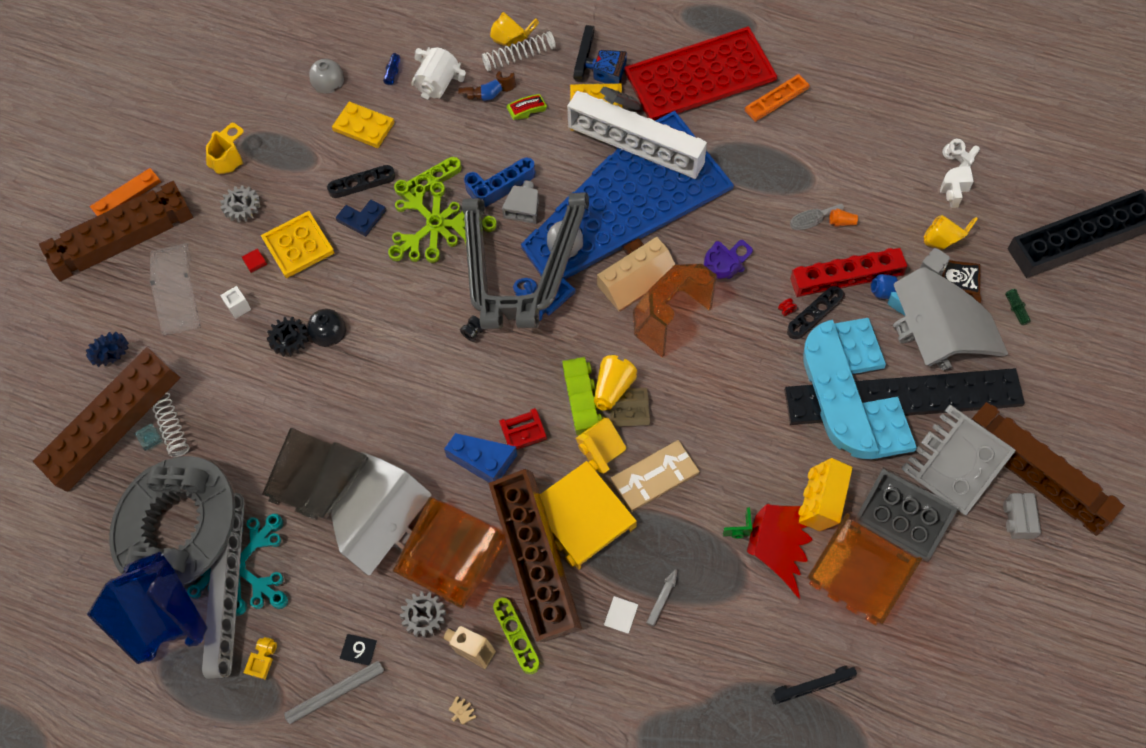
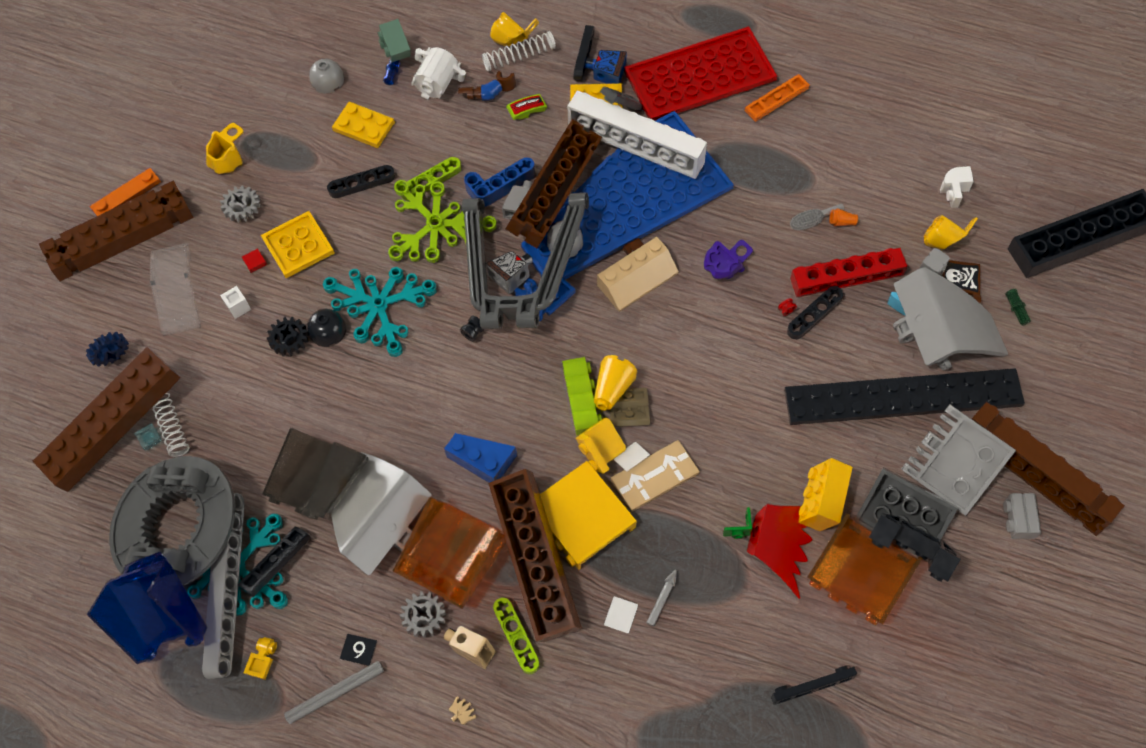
dark blue plate [335,199,386,237] -> none
red plate [499,408,547,450] -> none
clear orange windscreen [633,264,717,357] -> none
medium azure plate [803,318,917,459] -> none
blue head [871,274,898,299] -> none
white piece [942,139,980,167] -> none
none -> black plate [238,526,311,598]
none -> teal plant [323,267,437,357]
none -> sand green brick [377,19,411,62]
none -> light grey torso [486,251,533,294]
none -> reddish brown brick [505,119,602,249]
none -> white sticker [614,442,650,471]
none -> black wedge [869,513,961,582]

